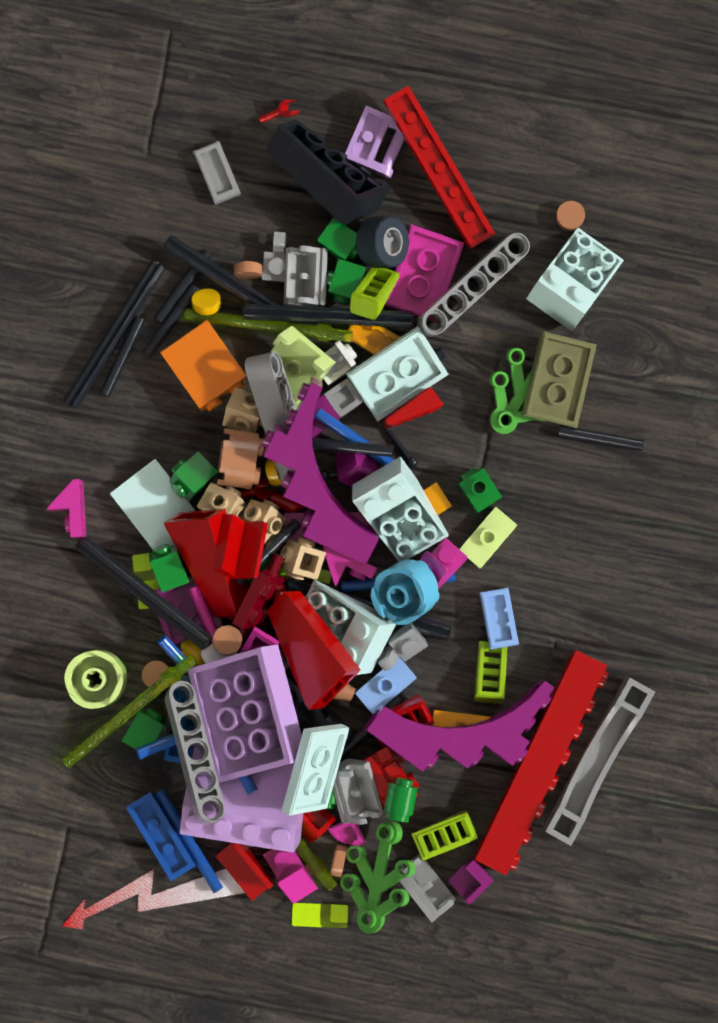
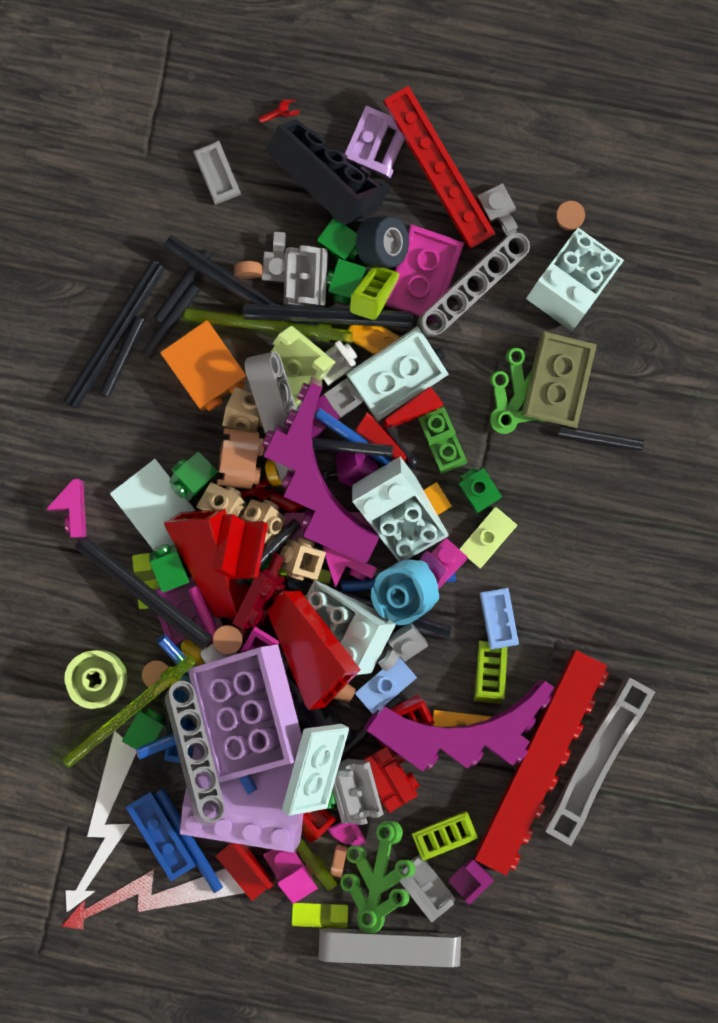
yellow tile [192,289,221,315] -> none
green brick [384,777,418,822] -> none
none -> white sticker [66,730,136,912]
none -> light grey beam [318,928,461,967]
none -> red slope [355,413,407,462]
none -> bright green slope [418,407,467,474]
none -> light grey plate [477,183,518,237]

